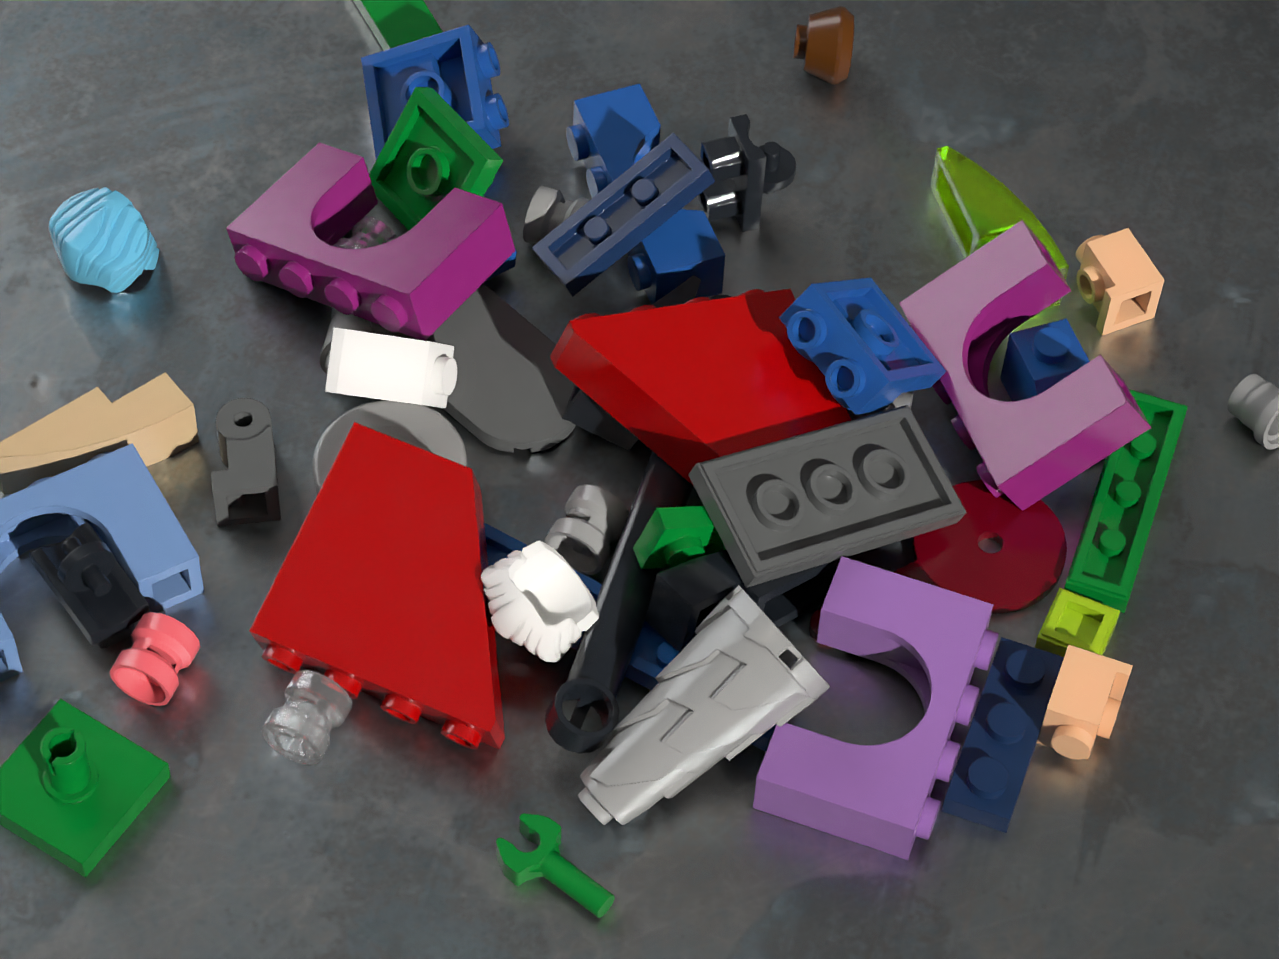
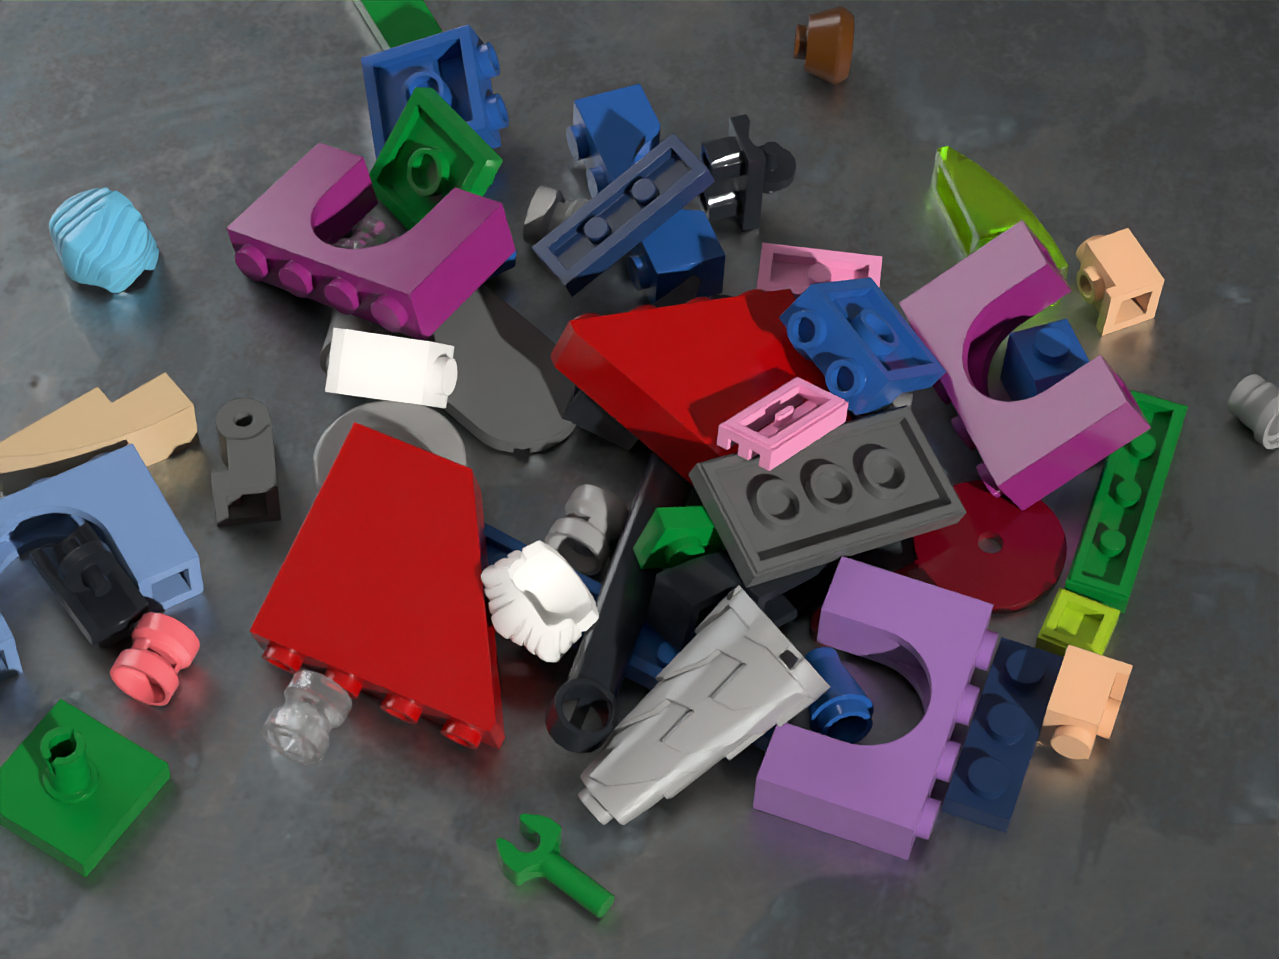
none -> bright pink tile [717,377,848,471]
none -> bright pink plate [756,243,882,299]
none -> blue cone [804,647,874,744]

